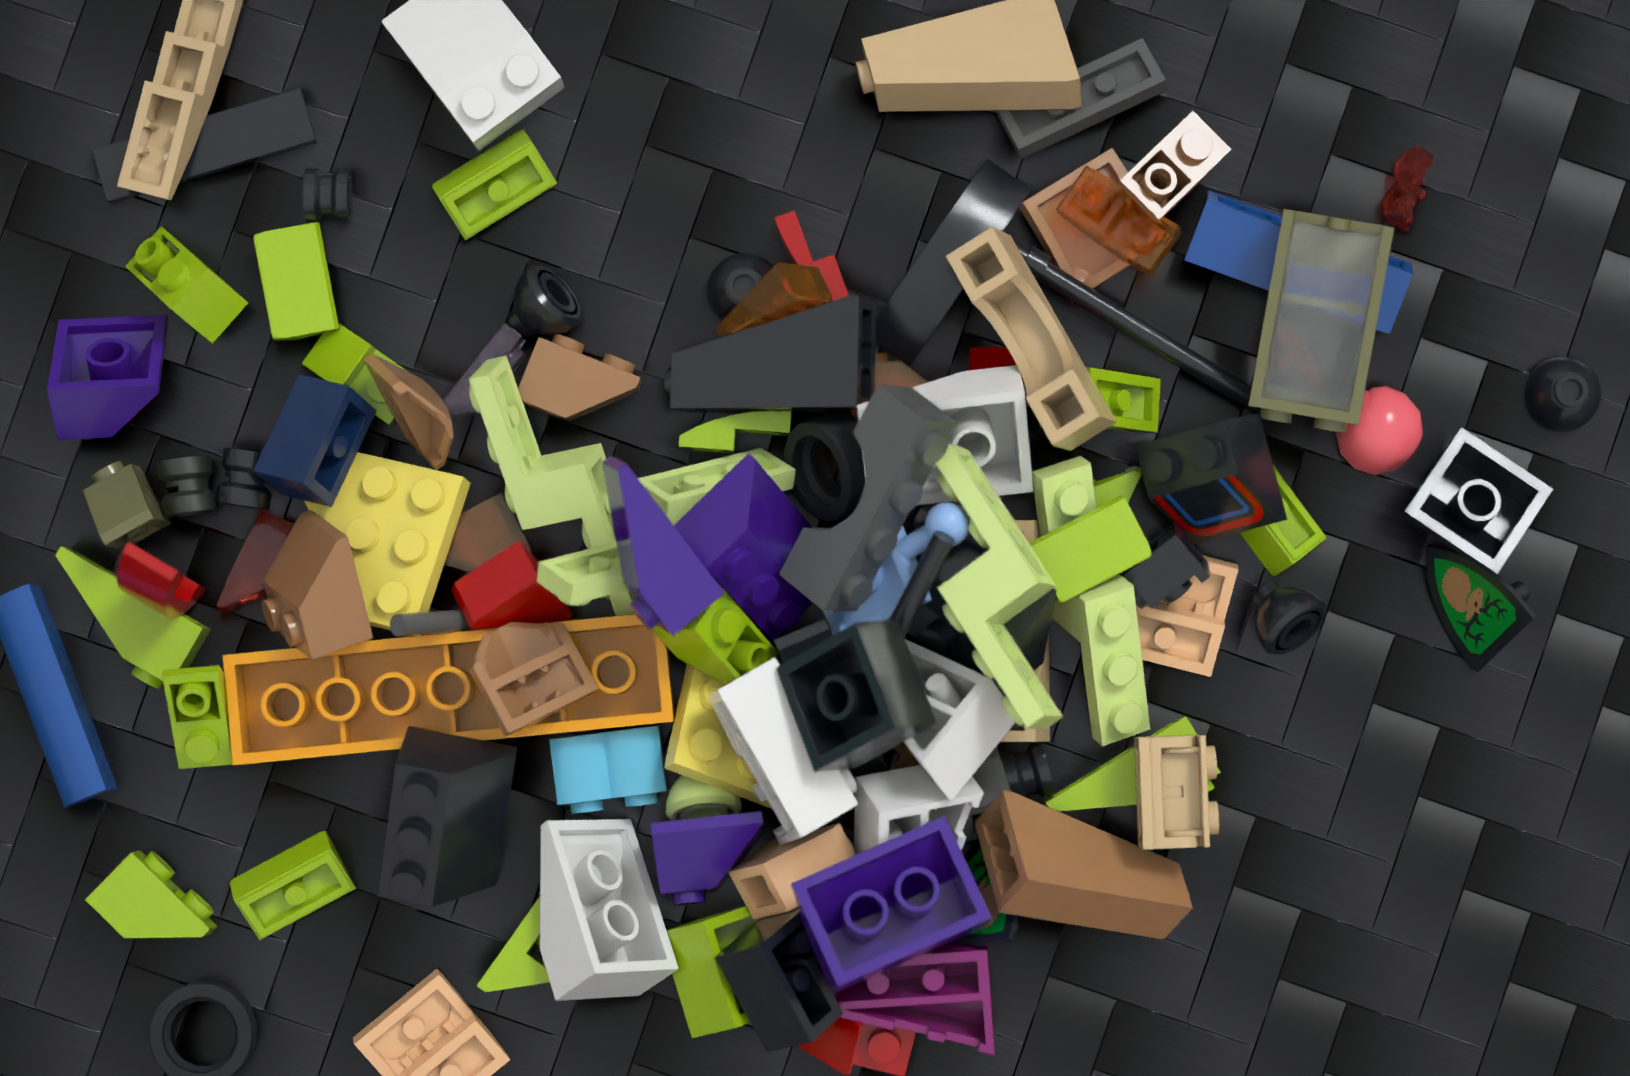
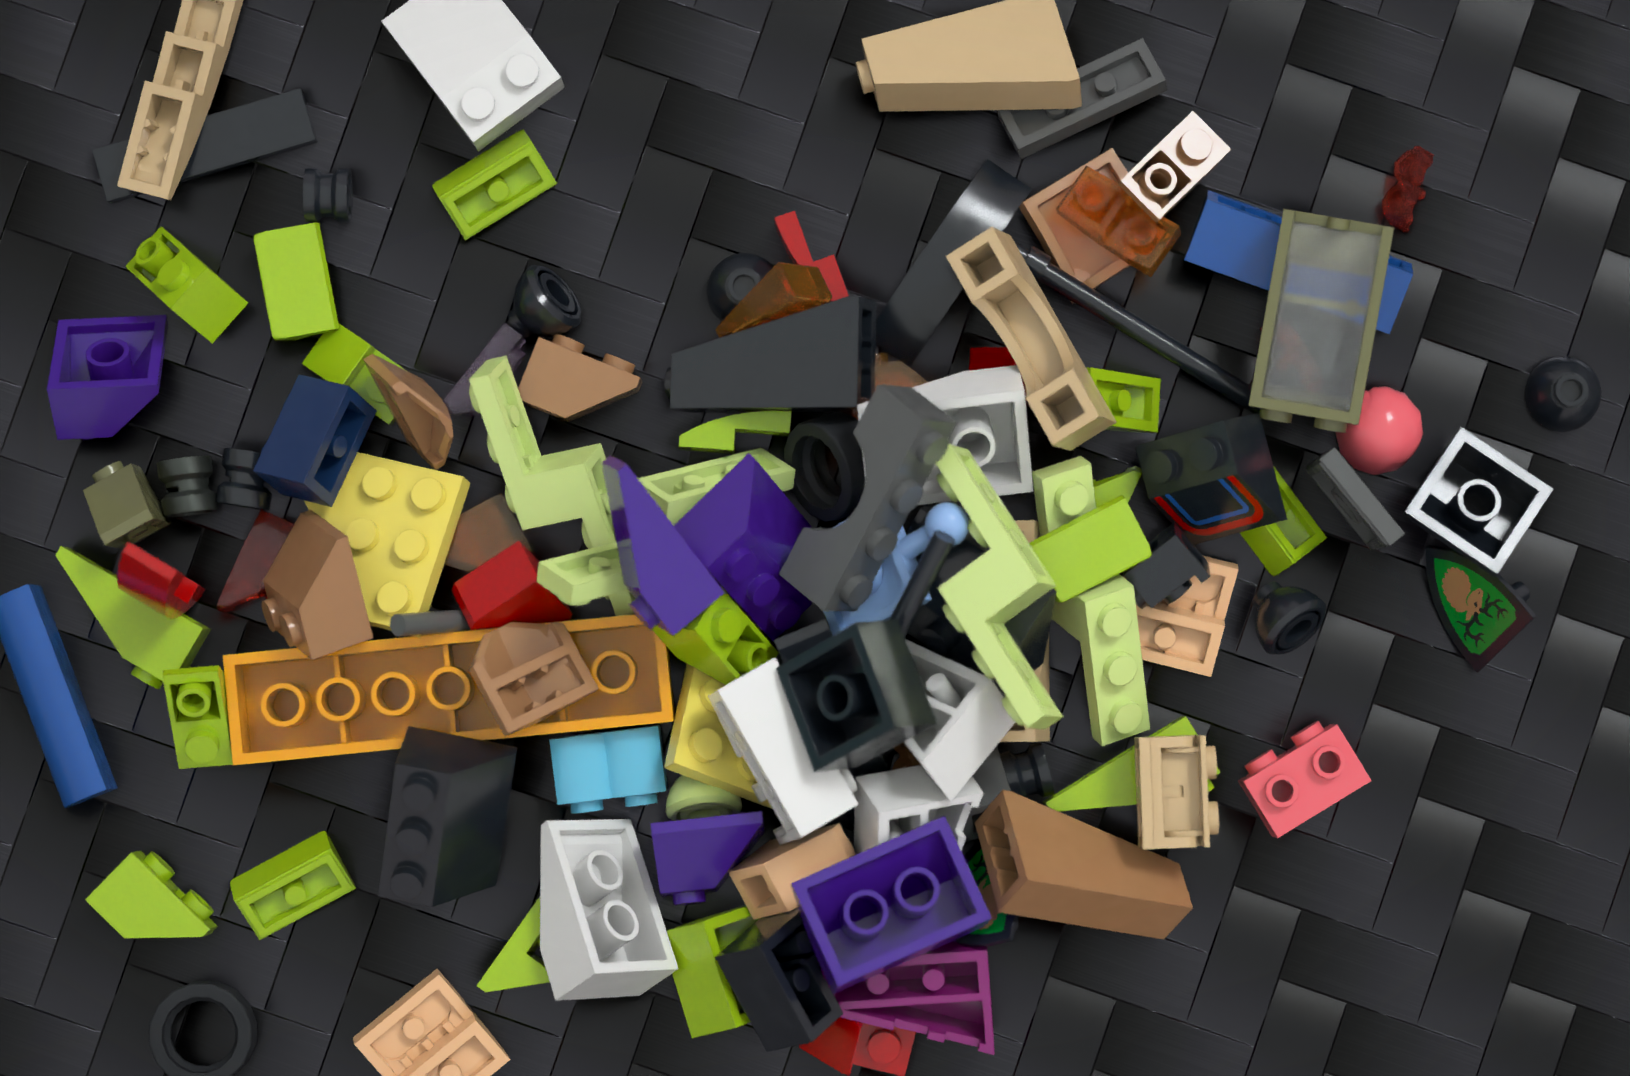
none -> coral brick [1238,721,1372,838]
none -> dark grey tile [1306,447,1405,551]

